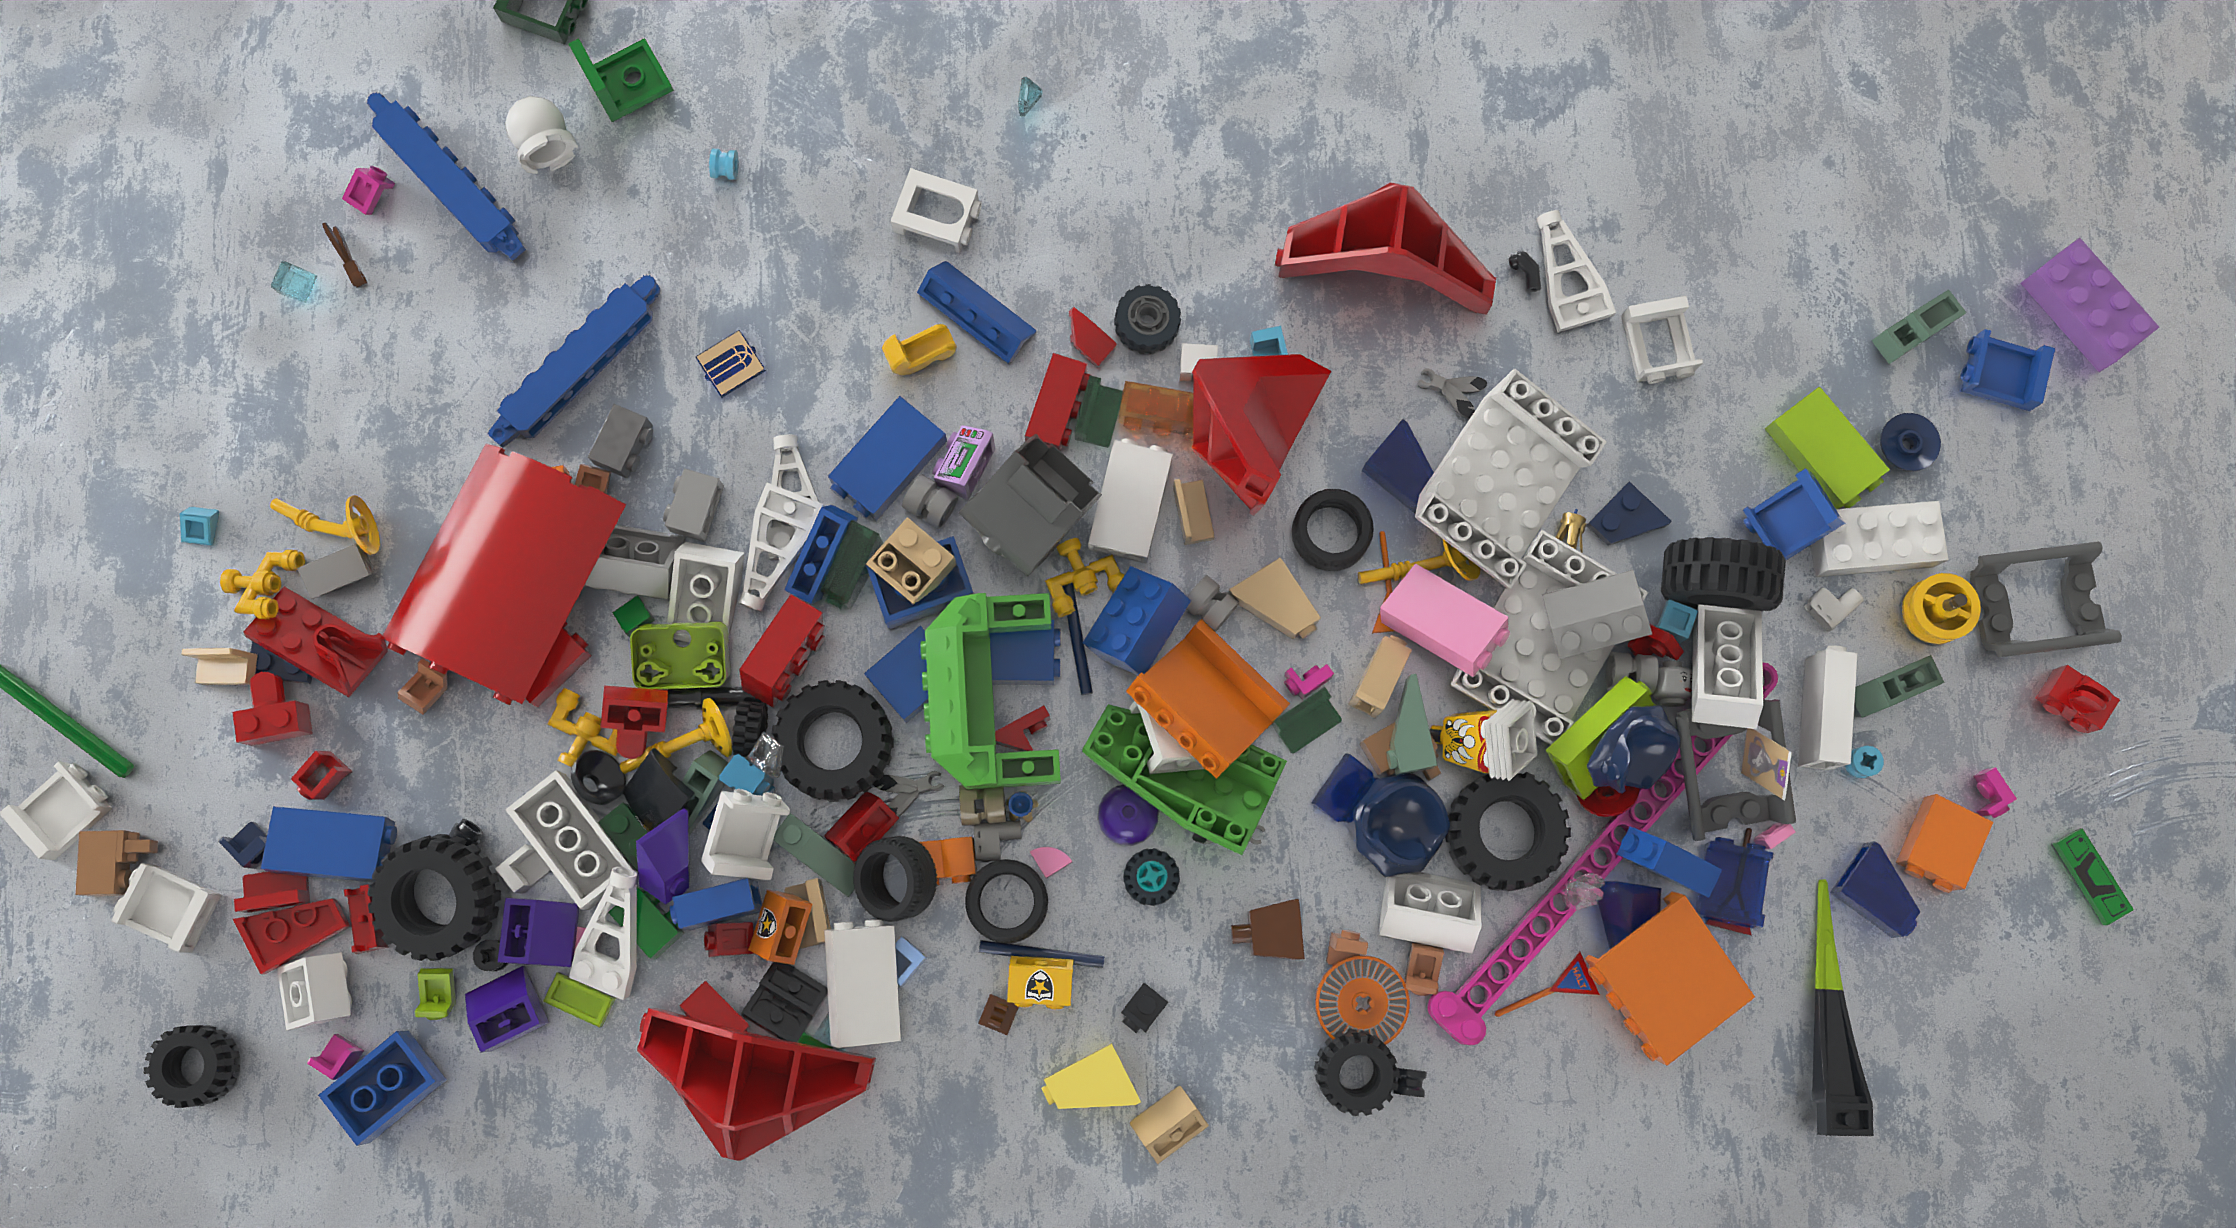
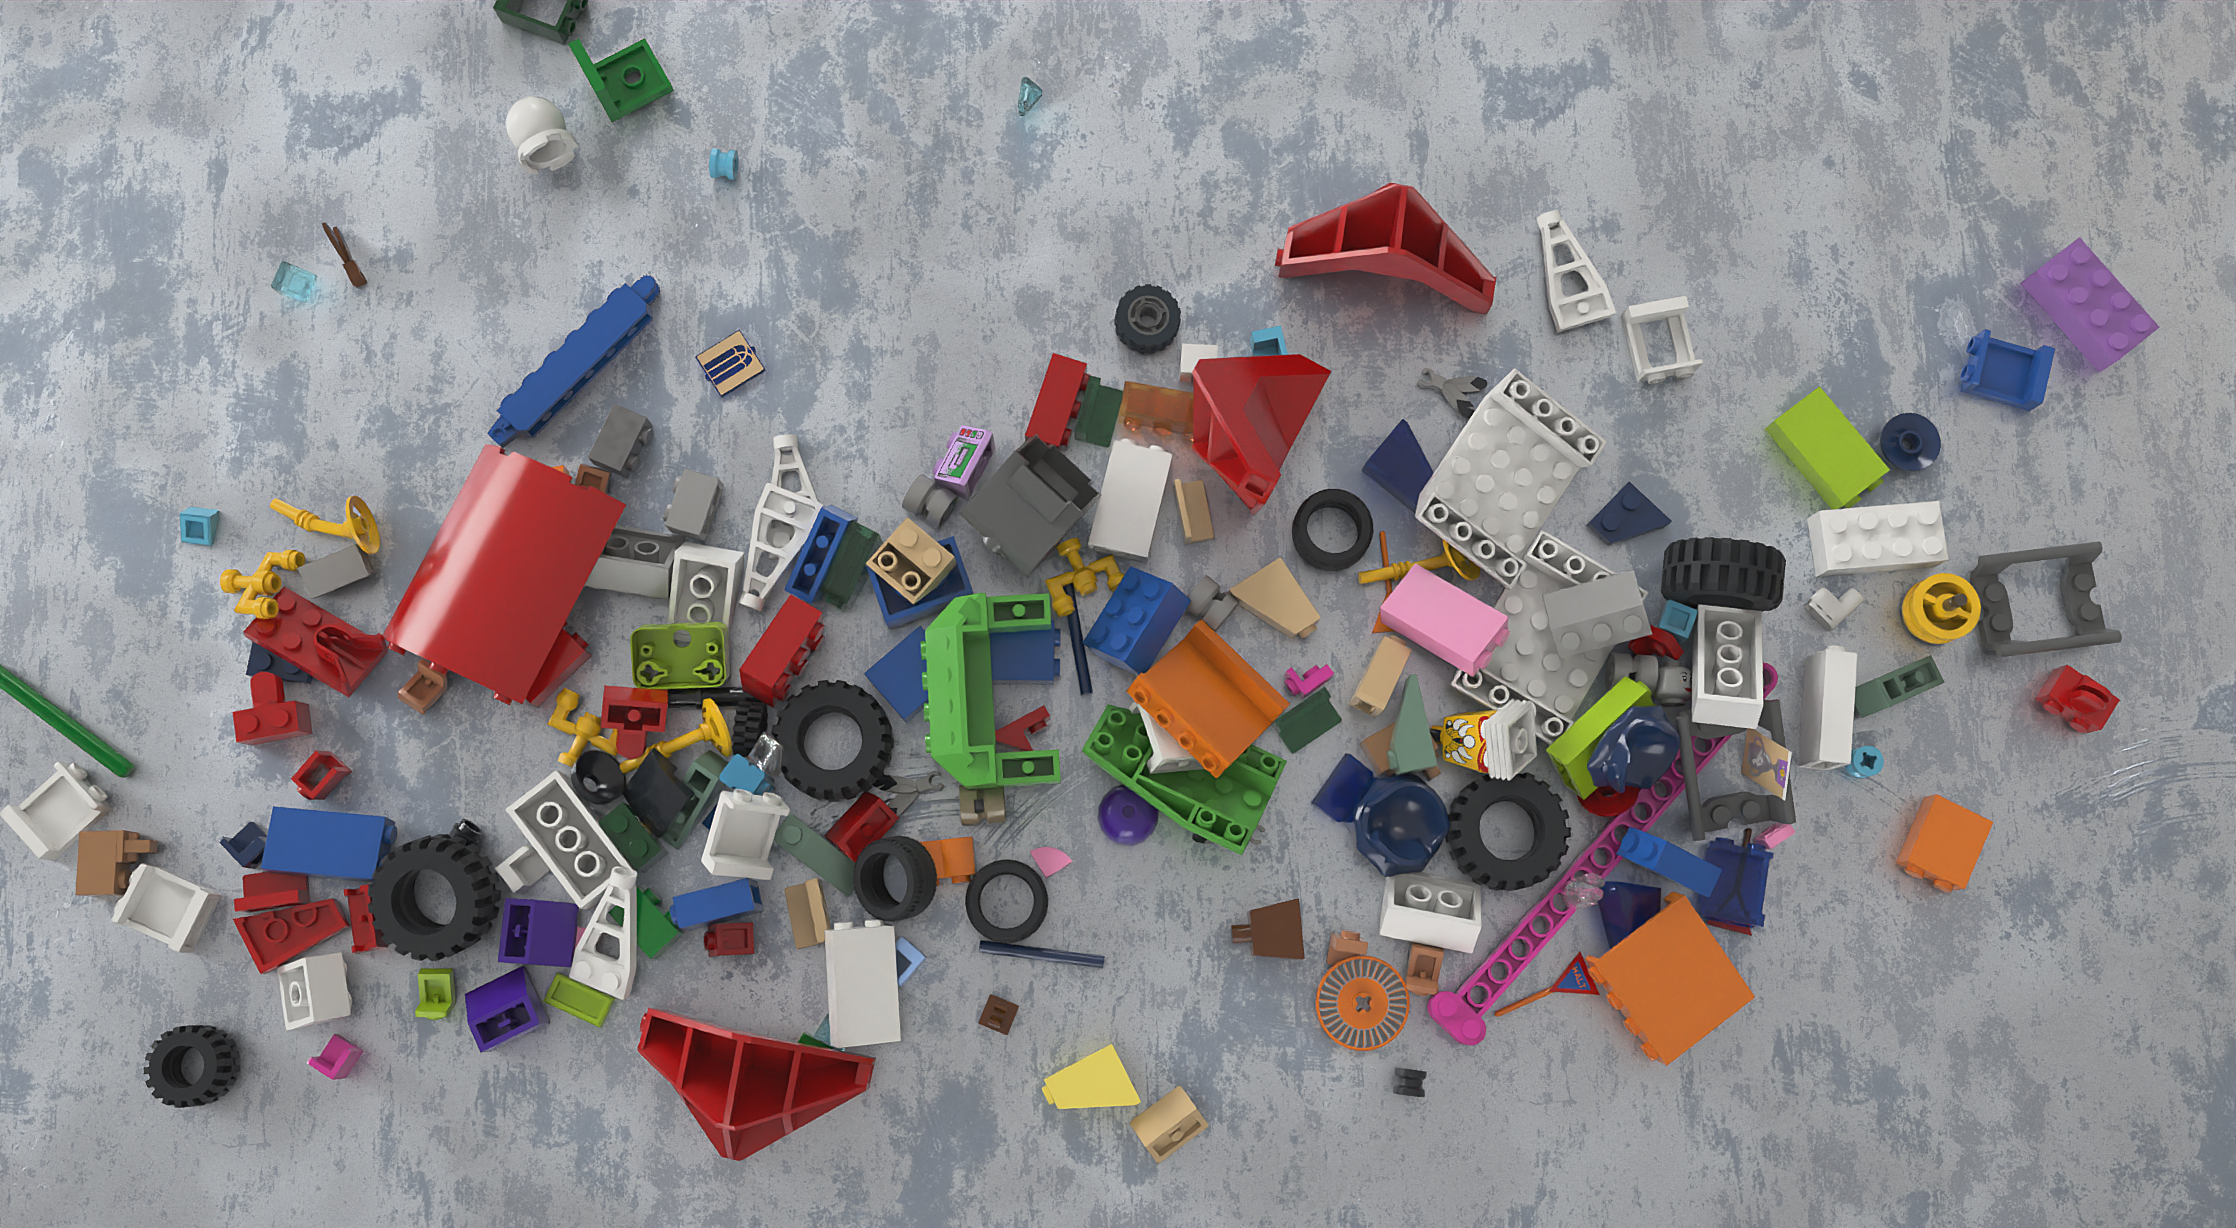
tan panel [181,648,258,685] -> none
blue brick [318,1030,447,1146] -> none
dark pink bracket [342,166,395,215] -> none
blue hinge [367,92,526,261] -> none
black wheel [473,940,509,971] -> none
green slope [612,595,655,637] -> none
dark purple slope [636,808,690,905] -> none
red hinge [679,980,750,1032] -> none
black slope [741,962,828,1043] -> none
orange brick [749,889,812,965] -> none
blue brick [828,396,947,521] -> none
yellow animal [882,324,957,376] -> none
white panel [891,168,982,253] -> none
blue panel [917,261,1037,364] -> none
light grey piece [974,820,1022,862] -> none
blue piece [1006,791,1038,822] -> none
yellow brick [1007,956,1074,1009] -> none
red slope [1069,307,1117,366] -> none
black bracket [1121,983,1169,1034] -> none
black wheel [1123,848,1180,906] -> none
black tyre [1314,1029,1400,1116] -> none
black arm [1509,251,1541,292] -> none
pearl gold piece [1555,509,1587,553] -> none
blue panel [1743,468,1846,560] -> none
black plate [1812,879,1874,1136] -> none
clear blue slope [1830,841,1921,938] -> none
sand green slope [1872,289,1967,364] -> none
dark pink bracket [1973,767,2017,818] -> none
green tile [2053,828,2134,925] -> none

